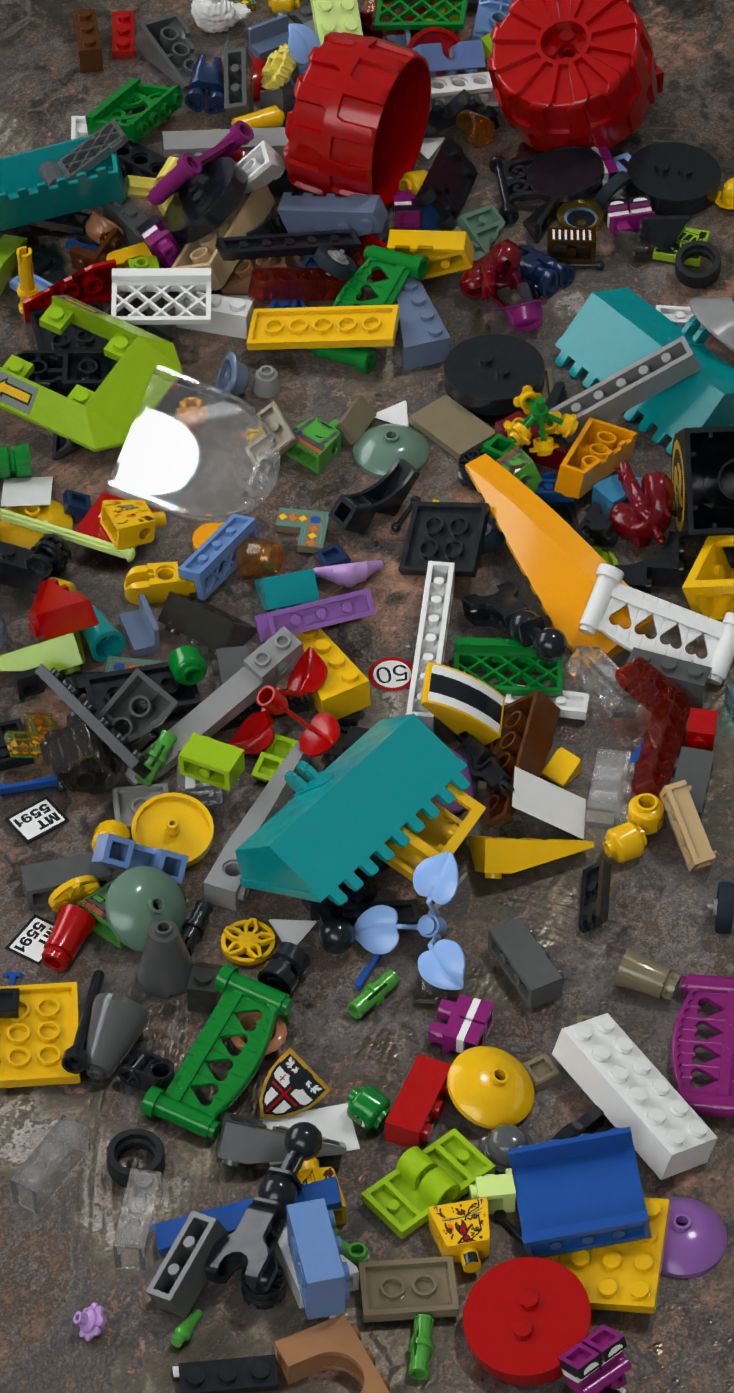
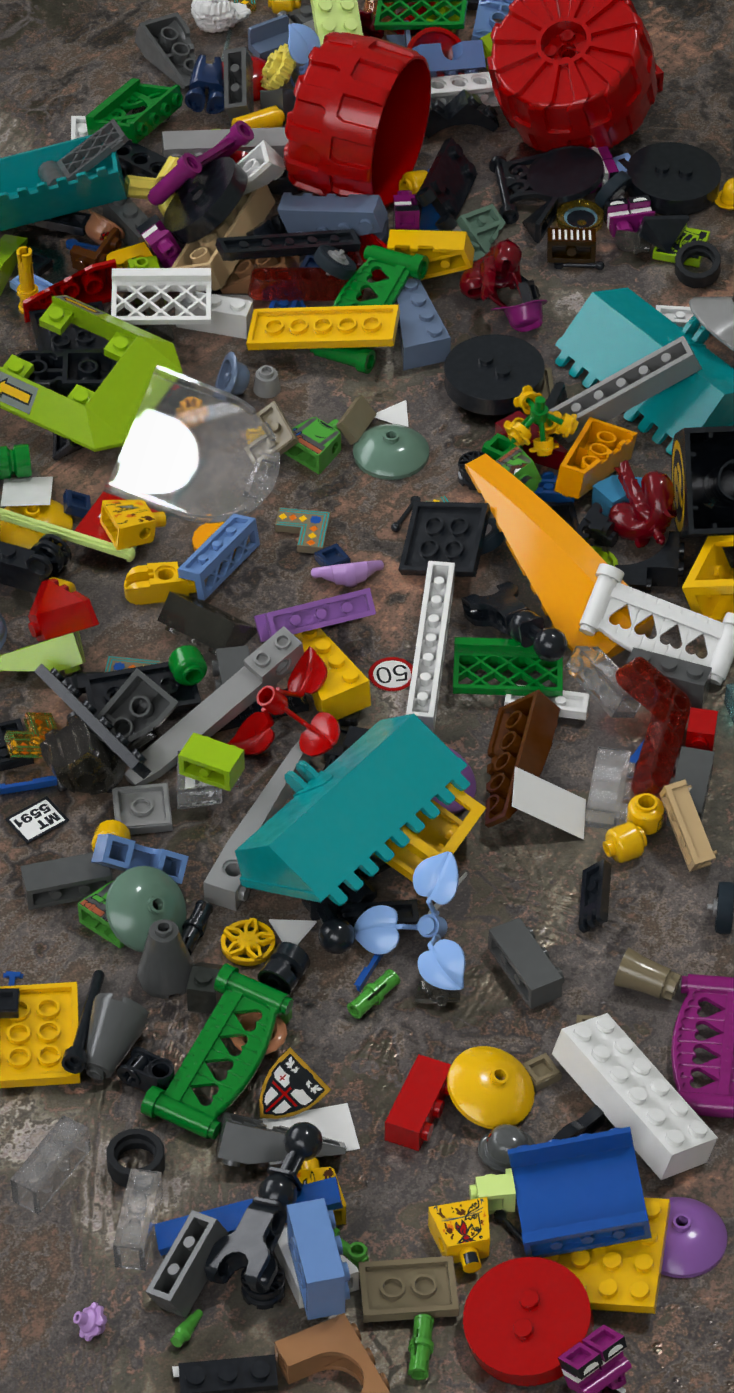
sticker [5,914,54,965] -> none
black tile [14,667,45,699] -> none
red plant [41,904,96,972] -> none
yellow wheel [48,875,101,913] -> none
reddish brown brick [72,9,103,73] -> none
teal plant [80,605,126,662] -> none
red plate [112,10,135,59] -> none
sand blue panel [119,594,161,658] -> none
yellow piece [131,793,214,868] -> none
bright green pin [135,730,177,786] -> none
clear orange hair [237,537,285,577] -> none
lime slope [251,734,298,783] -> none
teal slope [253,568,320,612] -> none
black arch [328,458,421,534] -> none
green head [346,1085,391,1131] -> none
lime plate [361,1128,495,1239] -> none
dark tan tile [409,394,495,460] -> none
white sticker [420,137,445,159] -> none
slope [421,662,505,746] -> none
magenta hips [428,995,494,1053] -> none
clear orange hair [455,109,495,149] -> none
black piece [456,732,515,797] -> none
yellow wedge [468,836,594,879] -> none
dark blue piece [519,244,575,299] -> none
yellow slope [542,747,582,789] -> none

